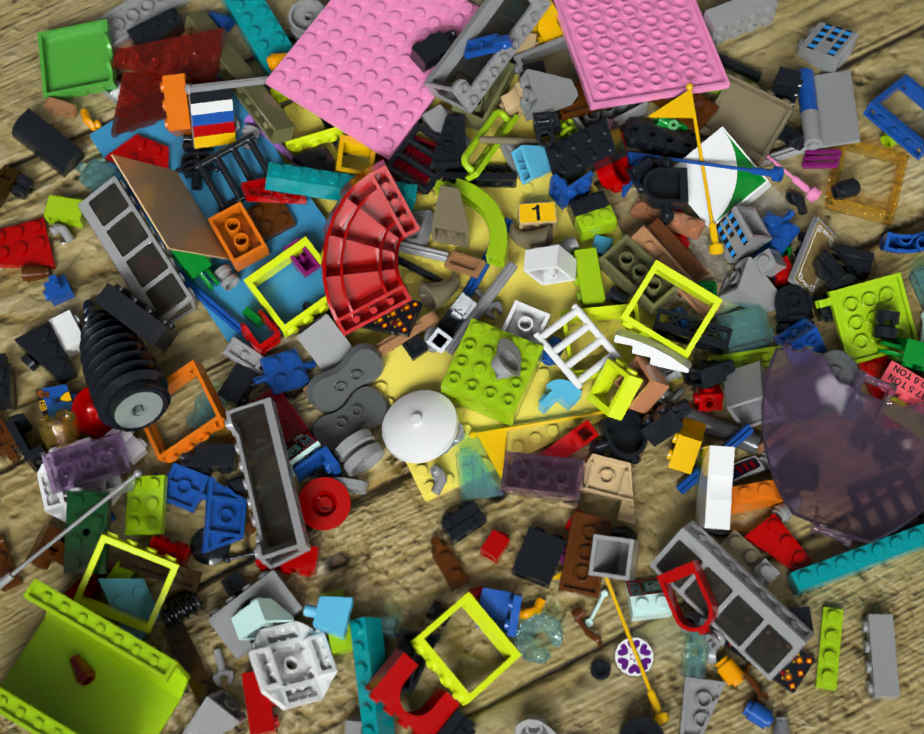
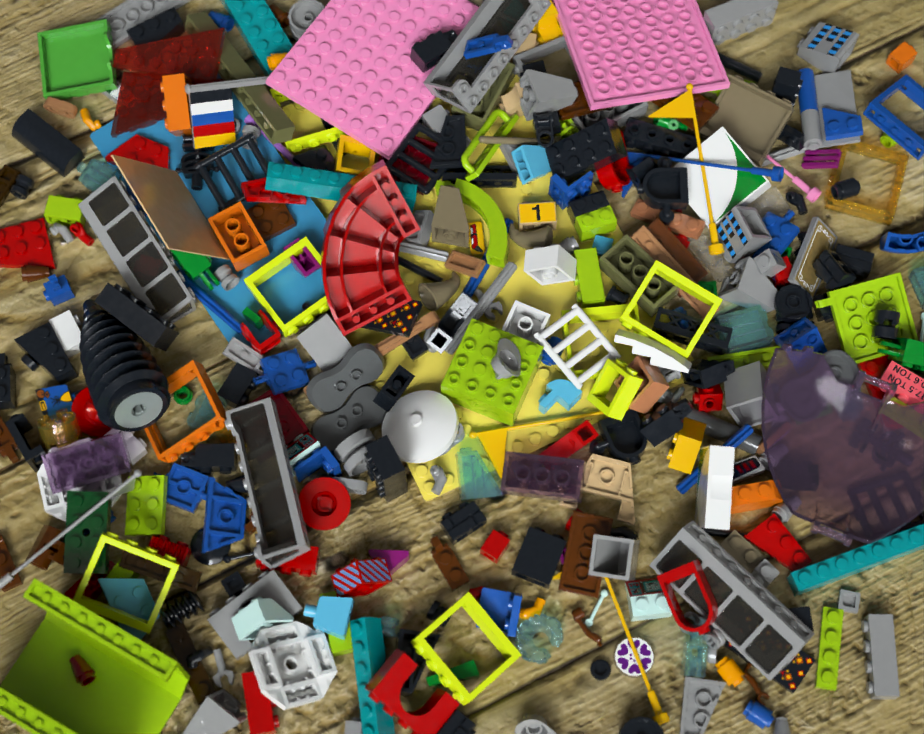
none -> red arm [70,222,95,247]
none -> green plate [173,386,193,405]
none -> black arm [186,646,213,668]
none -> reddish brown cone [269,4,290,28]
none -> red container [331,557,392,597]
none -> black brick [364,435,408,502]
none -> magenta slope [369,549,410,575]
none -> black brick [373,365,415,412]
none -> green piece [426,660,480,687]
none -> yellow sticker [468,221,486,255]
none -> blue wing [822,108,863,141]
none -> light grey tile [837,589,861,614]
none -> orange brick [886,41,918,74]

